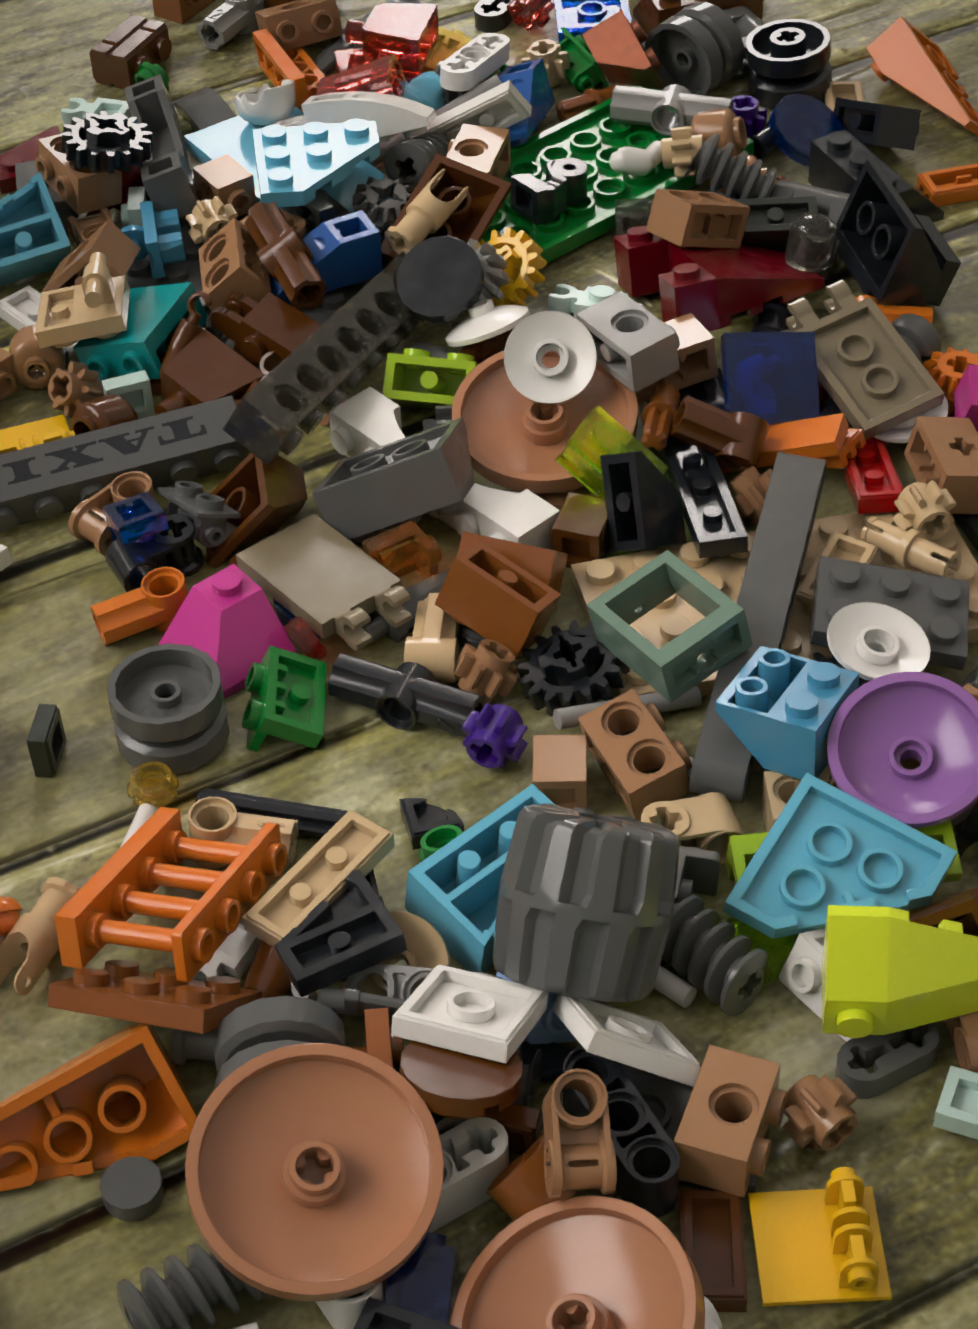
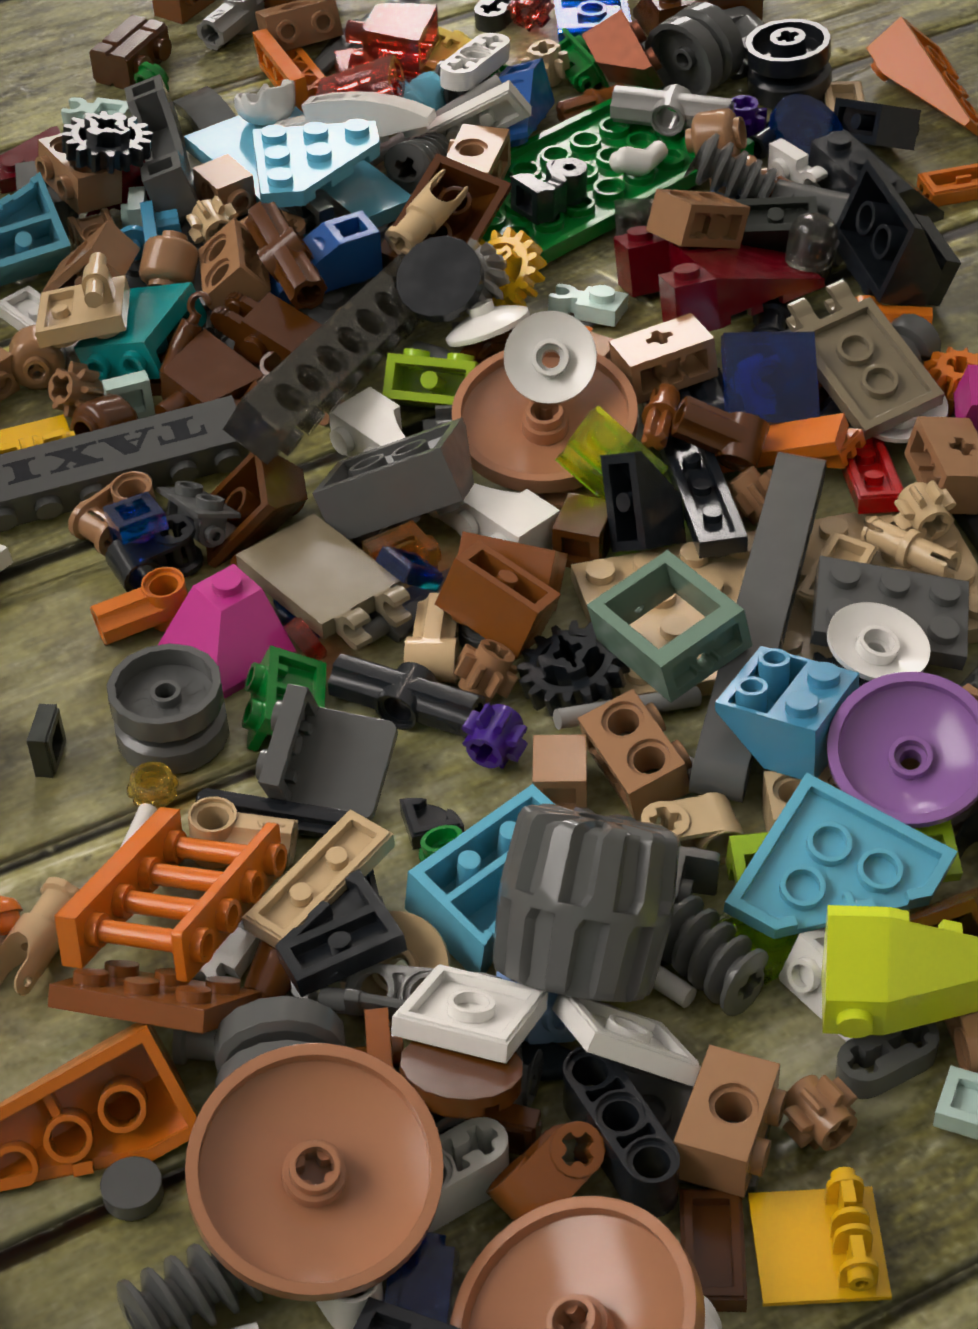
dark grey gear [352,174,415,228] -> none
medium nougat piece [542,1068,617,1198] -> none
light grey brick [576,291,680,393] -> none
tan gear [661,126,704,178] -> none
none -> medium nougat head [139,230,199,286]
none -> dark grey bracket [256,683,398,820]
none -> clear blue tile [375,545,445,592]
none -> white plate [768,138,828,188]

